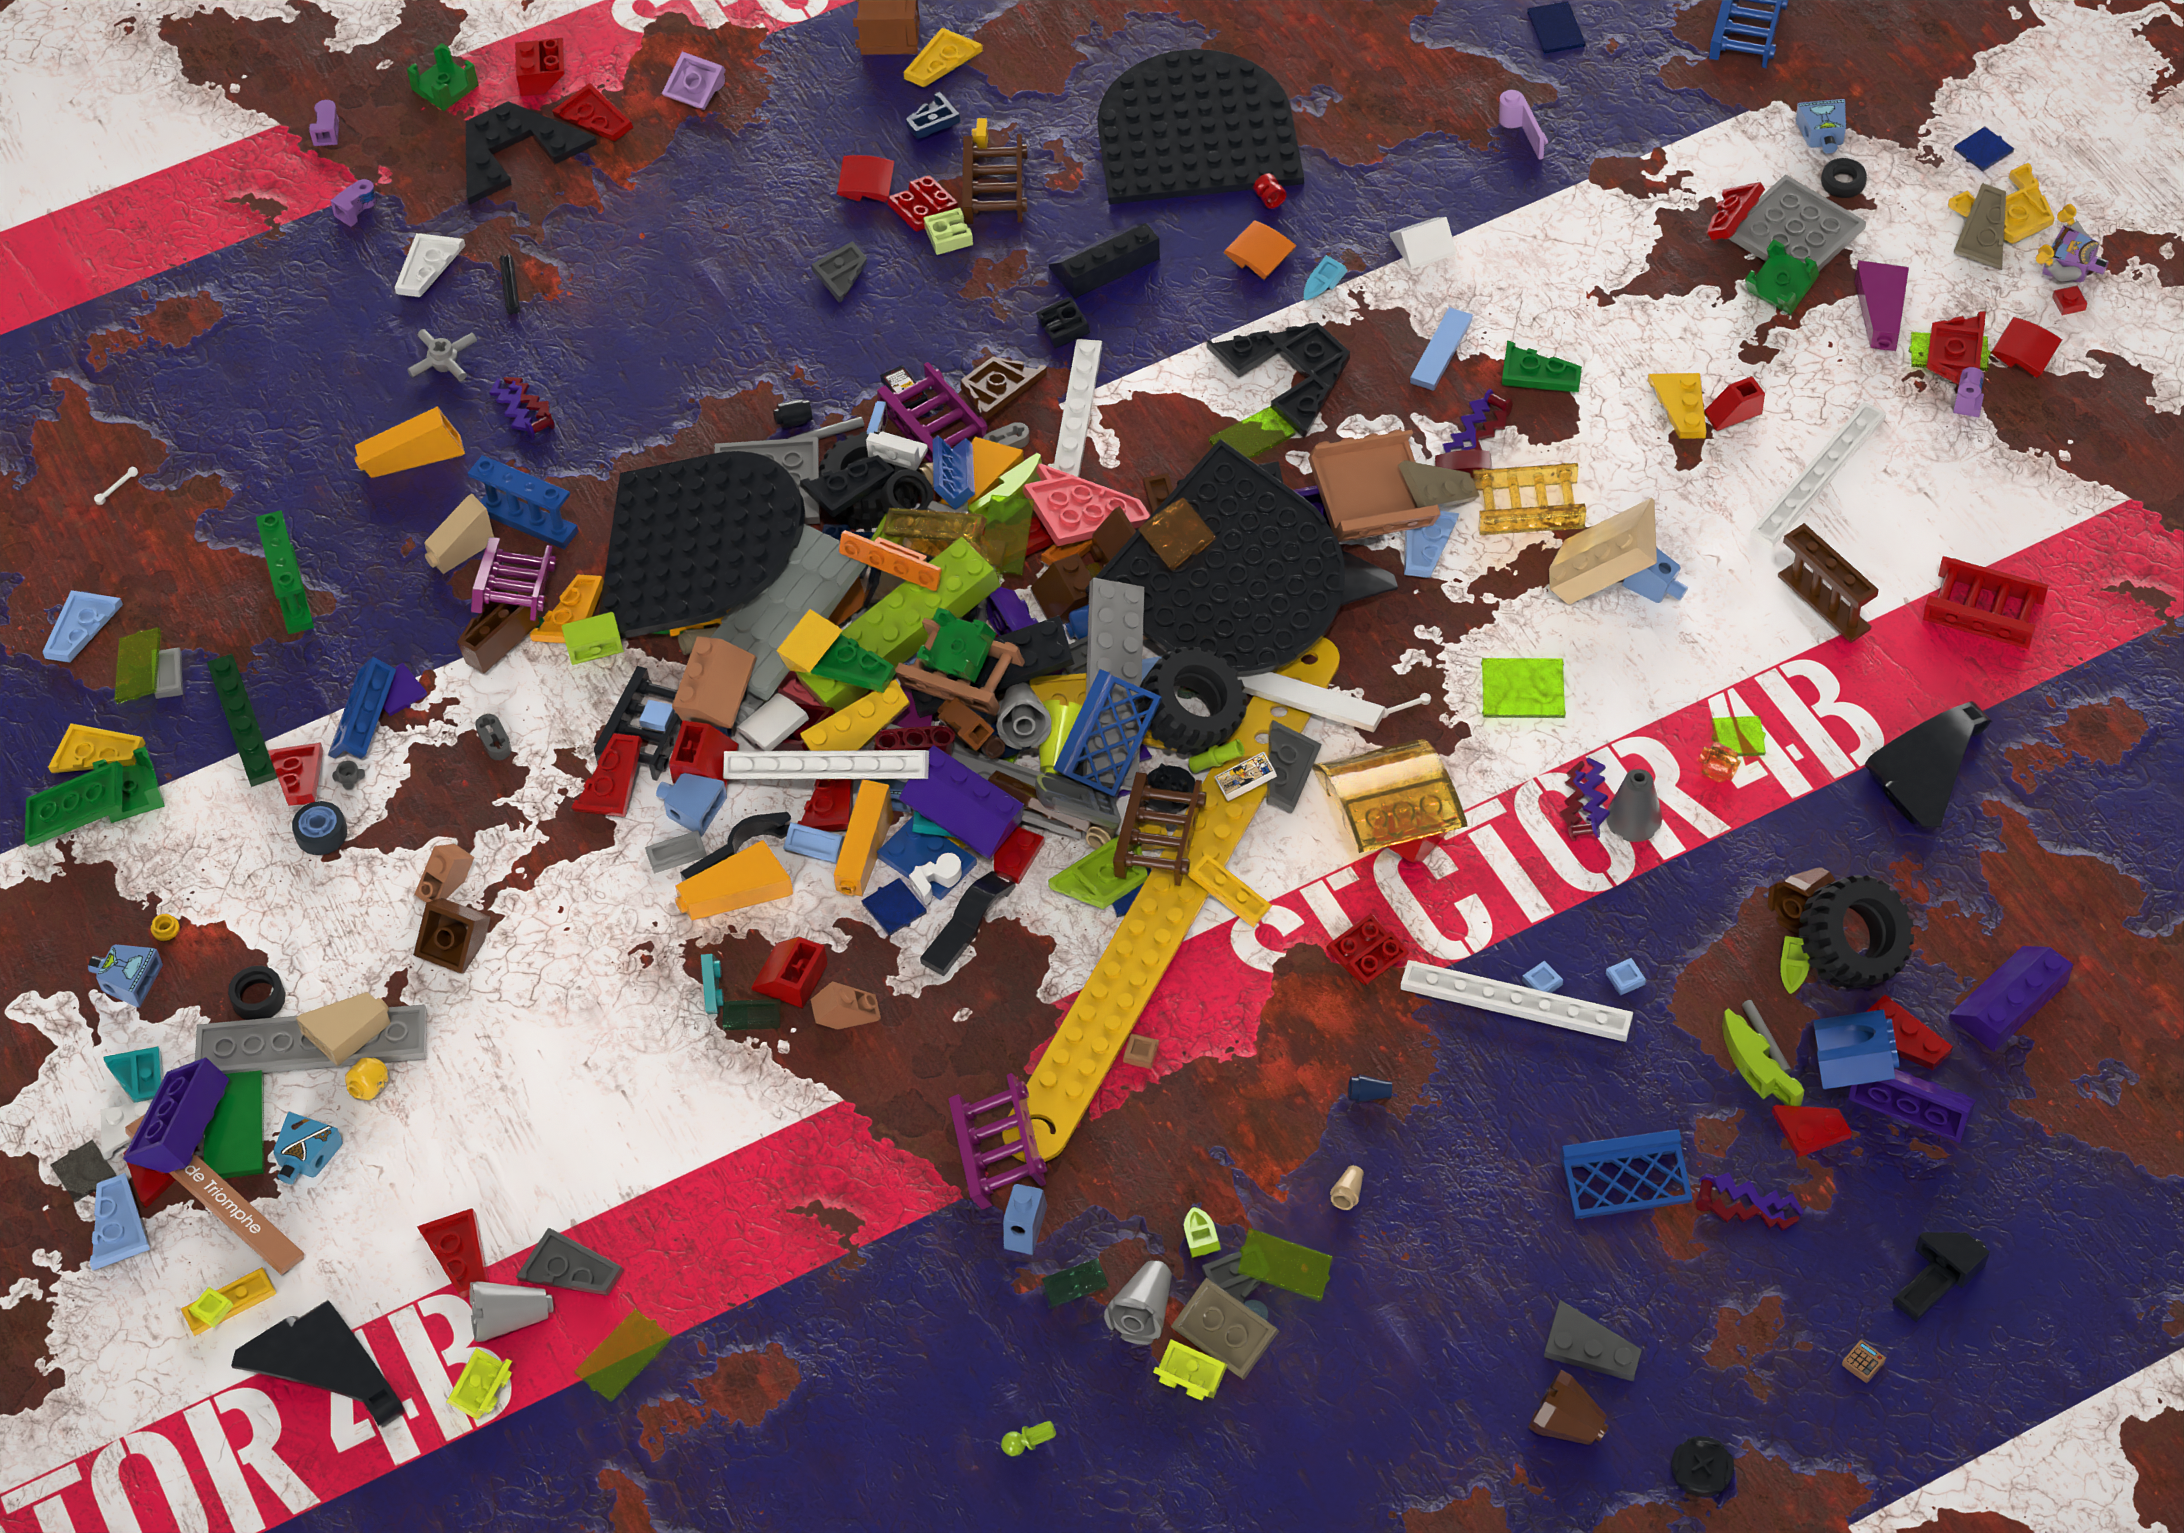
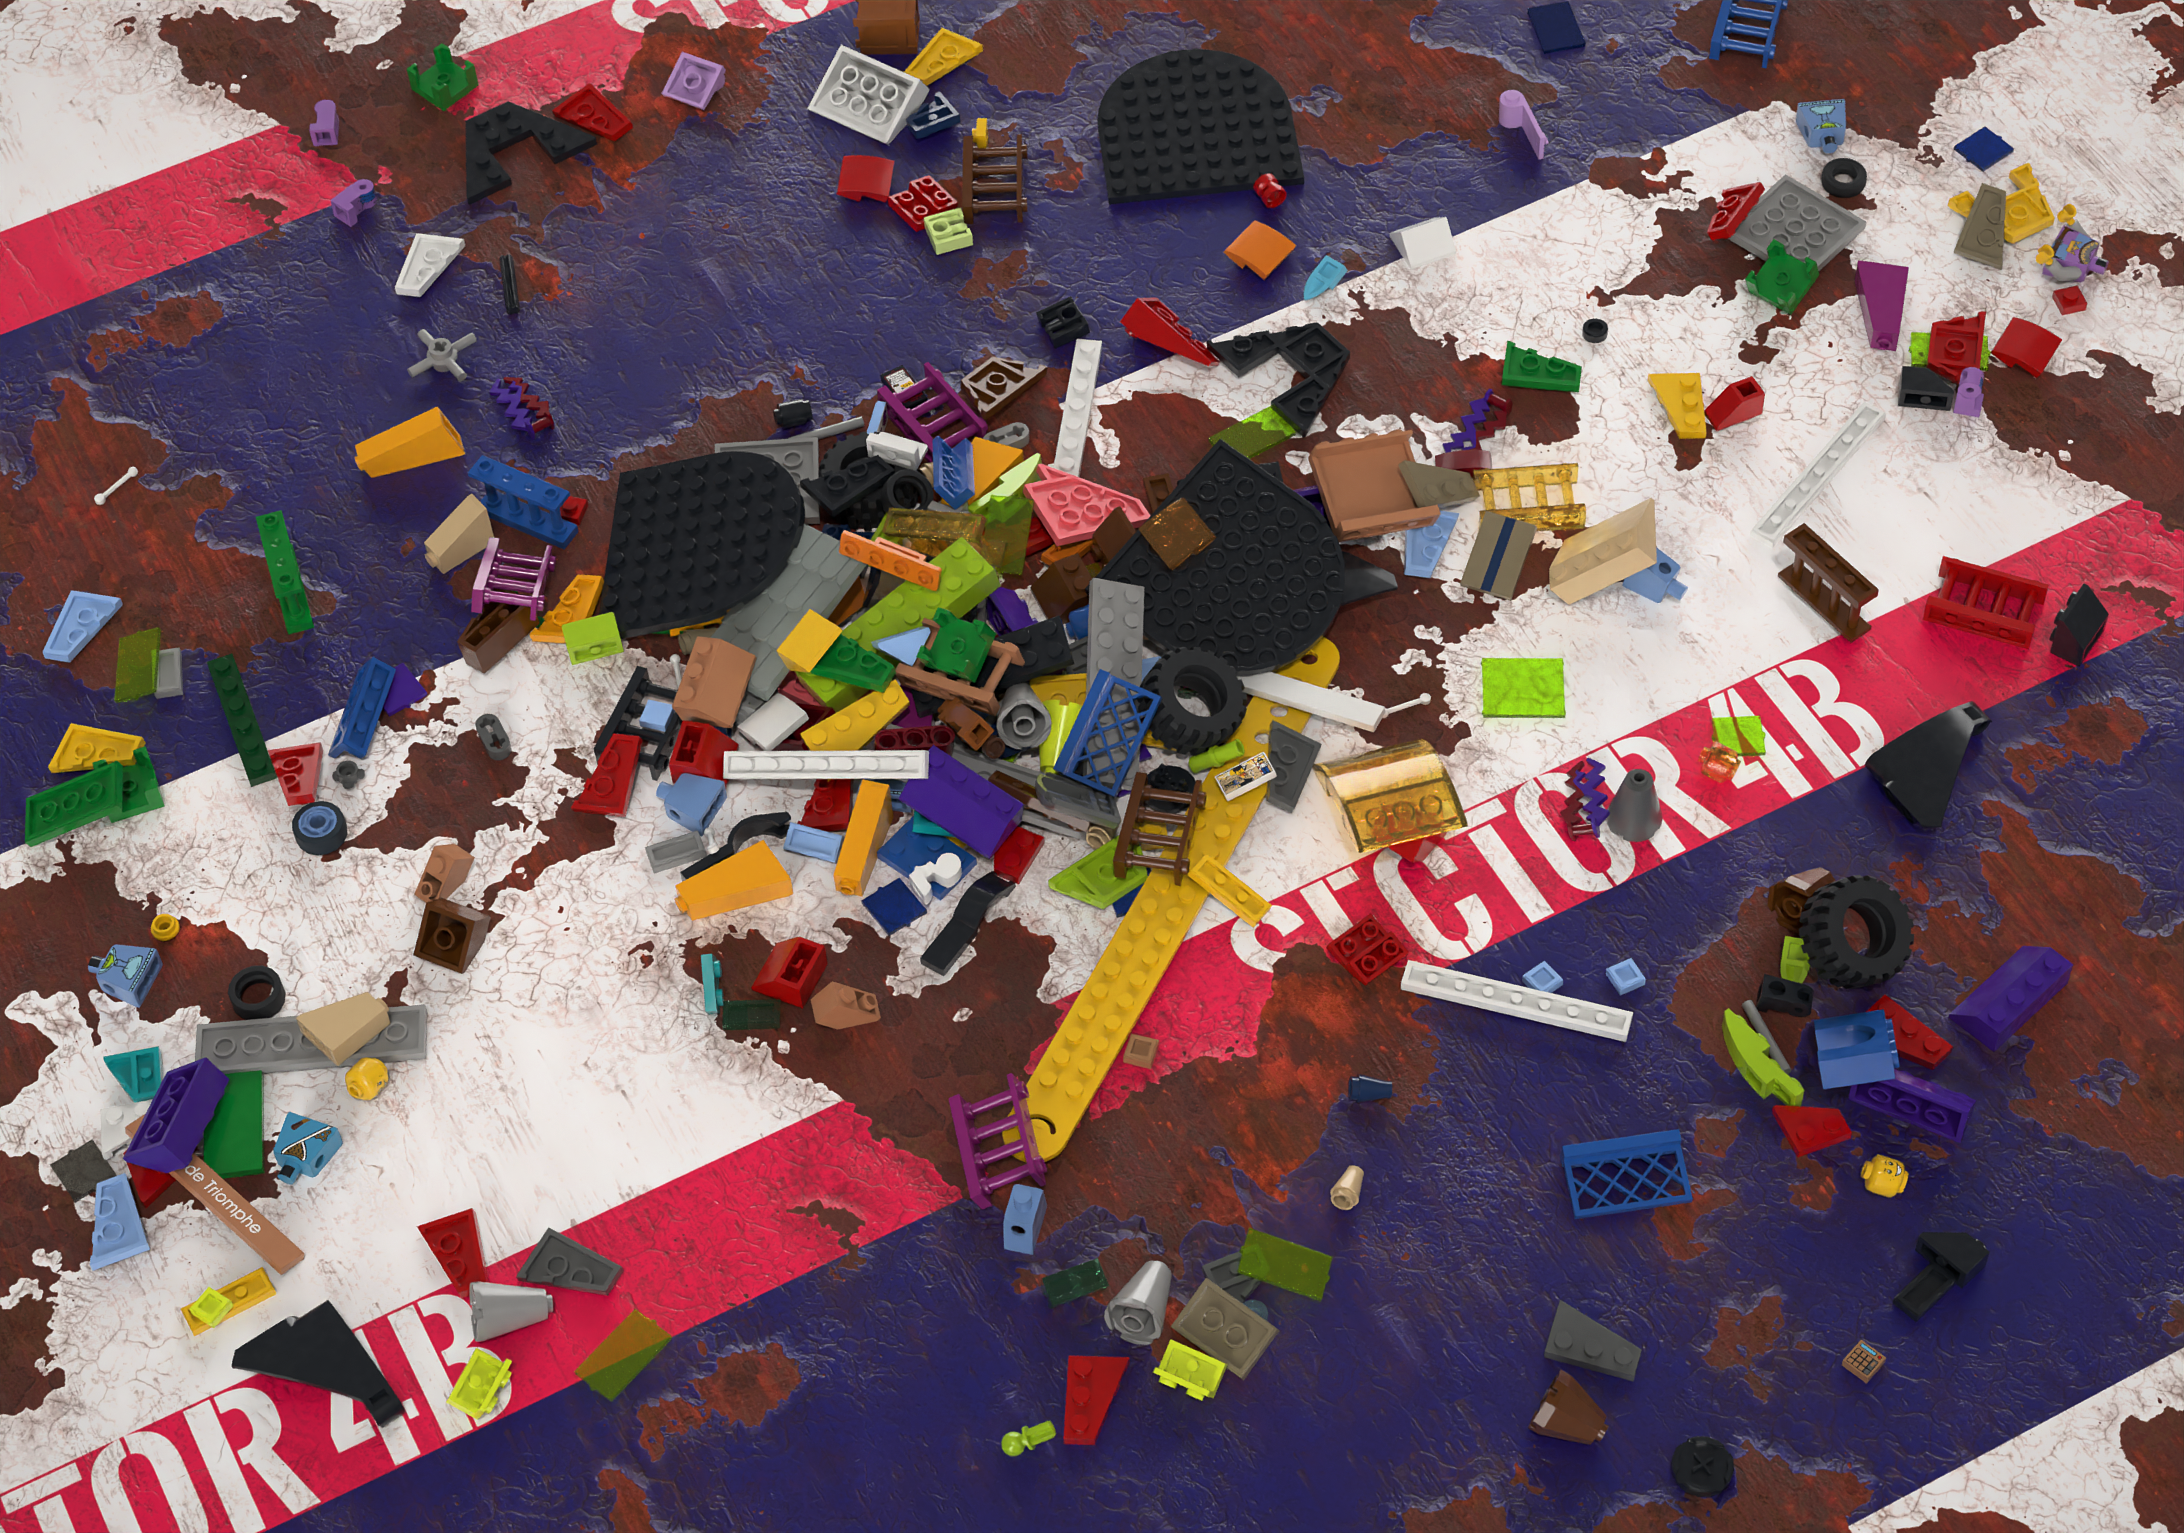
red slope [515,37,565,97] -> none
dark grey wing [812,241,867,303] -> none
black slope [1049,223,1160,299] -> none
lime plate [1184,1207,1221,1258] -> none
light blue tile [1410,307,1473,391] -> none
piece [1696,1172,1804,1231] -> none
none -> red plate [560,496,588,526]
none -> white hinge [670,654,682,688]
none -> white hinge [704,827,719,854]
none -> white slope [808,45,930,145]
none -> light blue slope [872,626,930,666]
none -> red wing [1064,1356,1130,1445]
none -> red wedge [1120,298,1220,366]
none -> dark tan tile [1460,511,1537,601]
none -> black tile [1582,318,1608,343]
none -> black leg [1756,974,1814,1017]
none -> yellow head [1861,1154,1908,1198]
none -> black slope [1898,366,1954,411]
none -> black slope [2049,584,2109,667]

